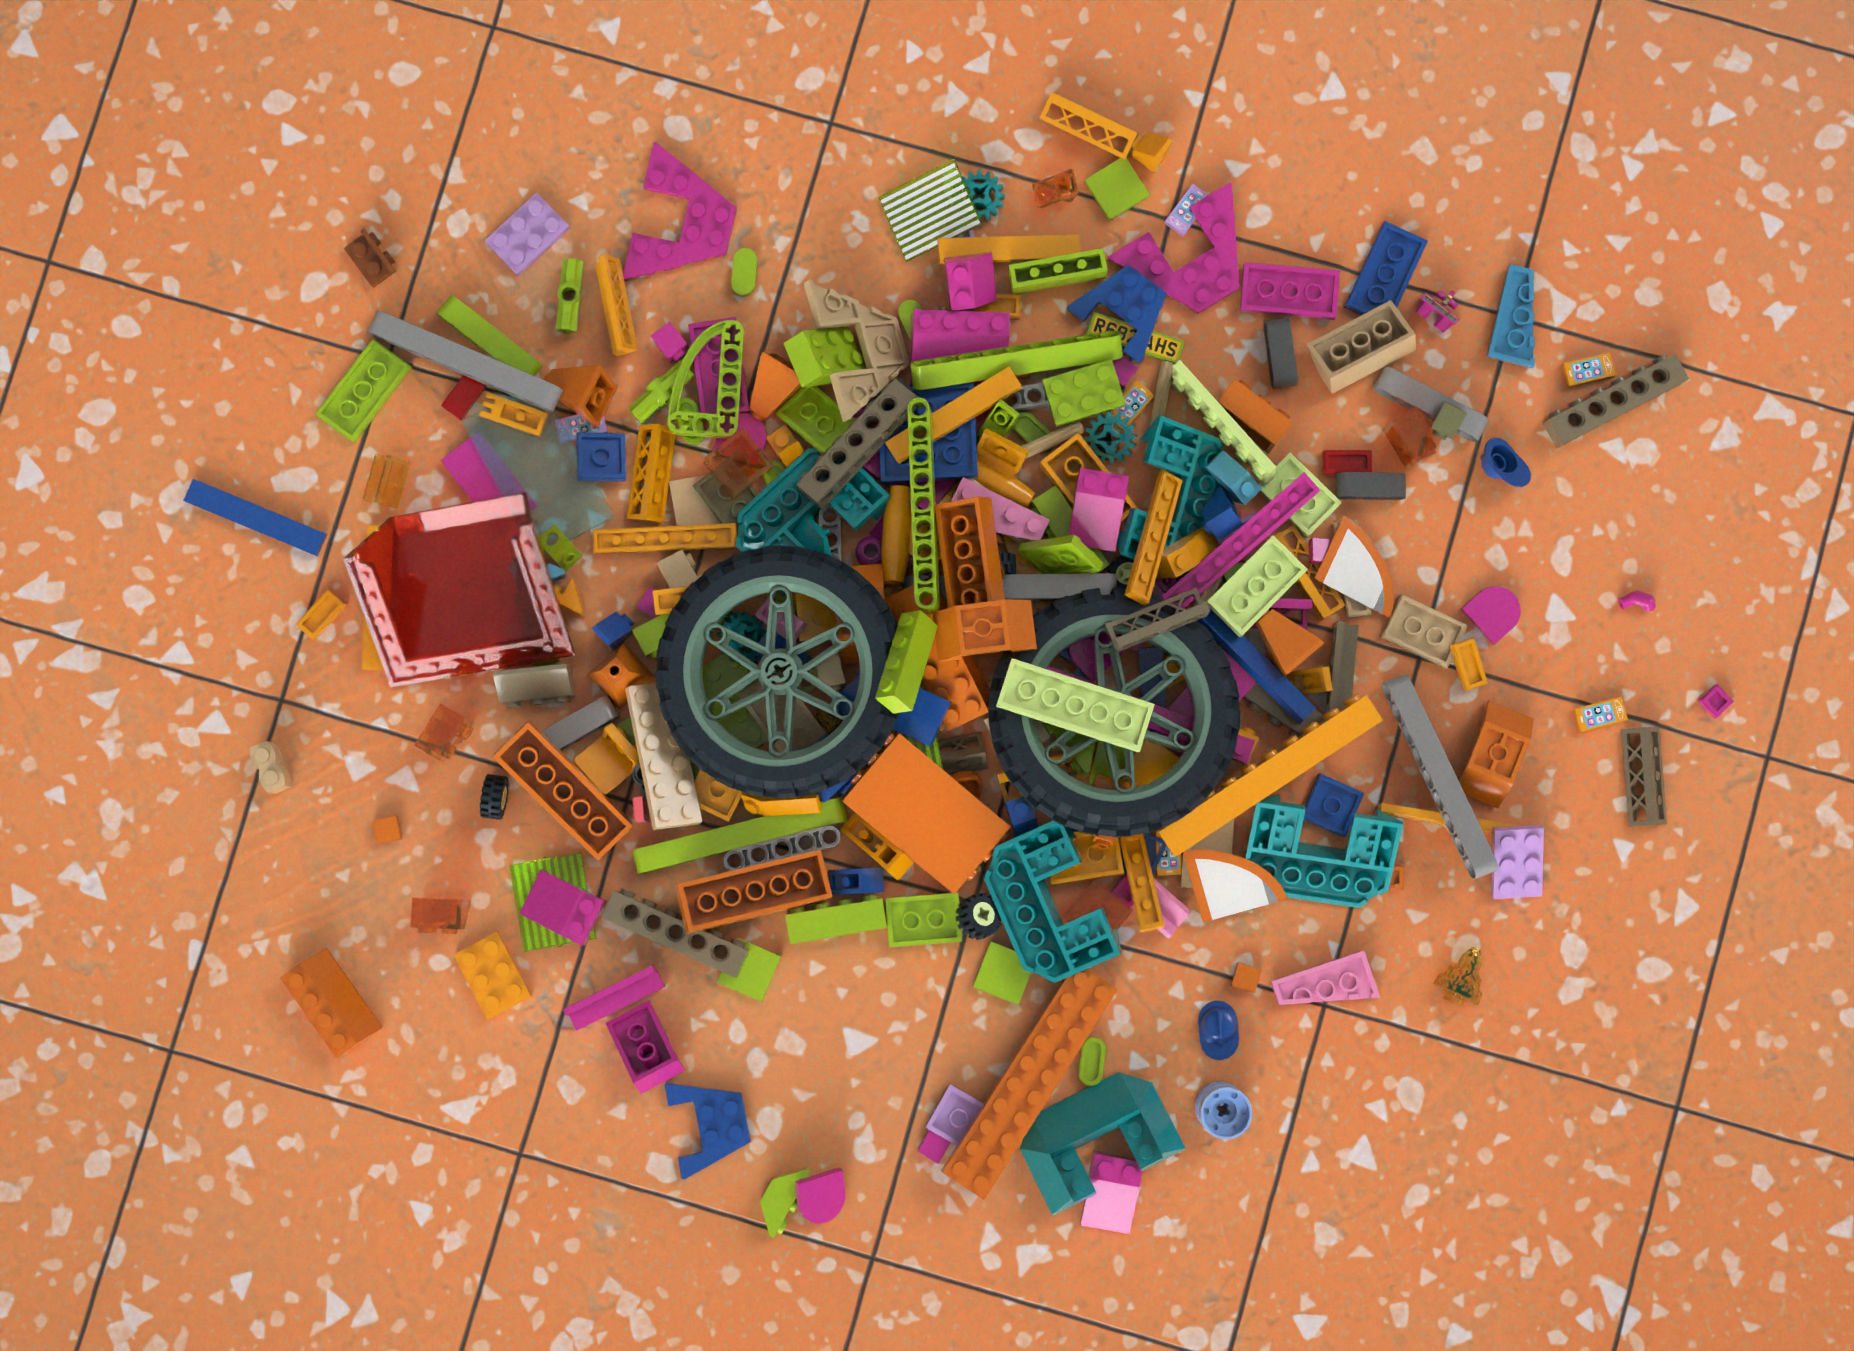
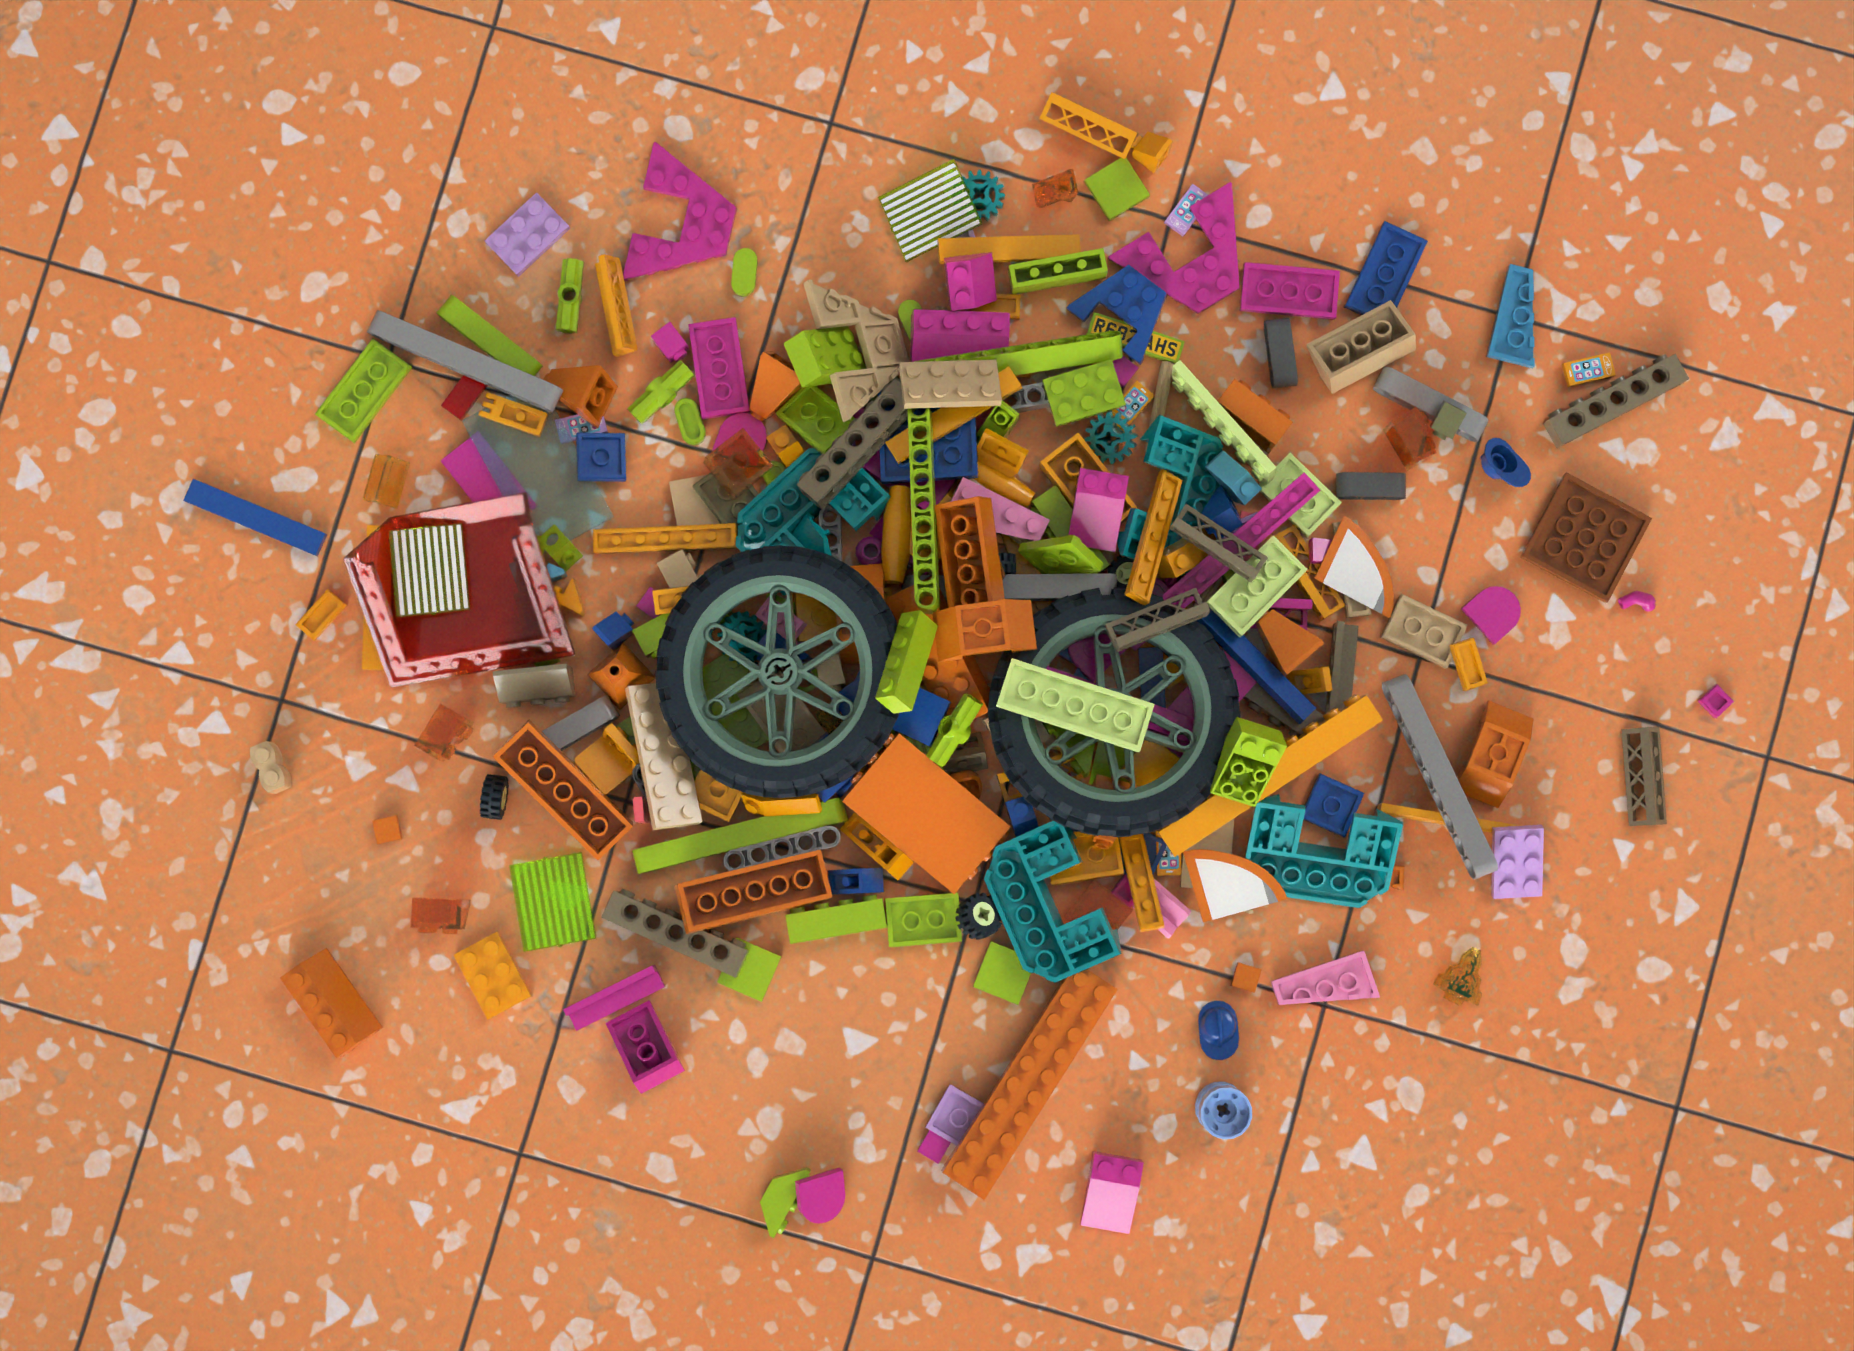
dark orange bracket [344,229,396,288] -> none
dark pink slope [519,869,607,946] -> none
light orange fence [626,424,676,523] -> none
blue wing [664,1083,751,1180] -> none
lime beam [667,320,744,439] -> none
lime tile [1013,412,1051,453] -> none
teal slope [1020,1072,1186,1216] -> none
tan axle [1021,421,1084,459] -> none
lime tile [1078,1036,1106,1086] -> none
red tile [1322,450,1372,475] -> none
dark pink hips [1416,290,1460,332] -> none
tile [1573,697,1628,733] -> none
none -> piece [389,523,470,617]
none -> tan plate [899,360,1002,409]
none -> lime piece [926,693,983,767]
none -> dark tan fence [1170,504,1268,582]
none -> lime slope [1210,717,1287,807]
none -> dark orange plate [1520,473,1652,603]

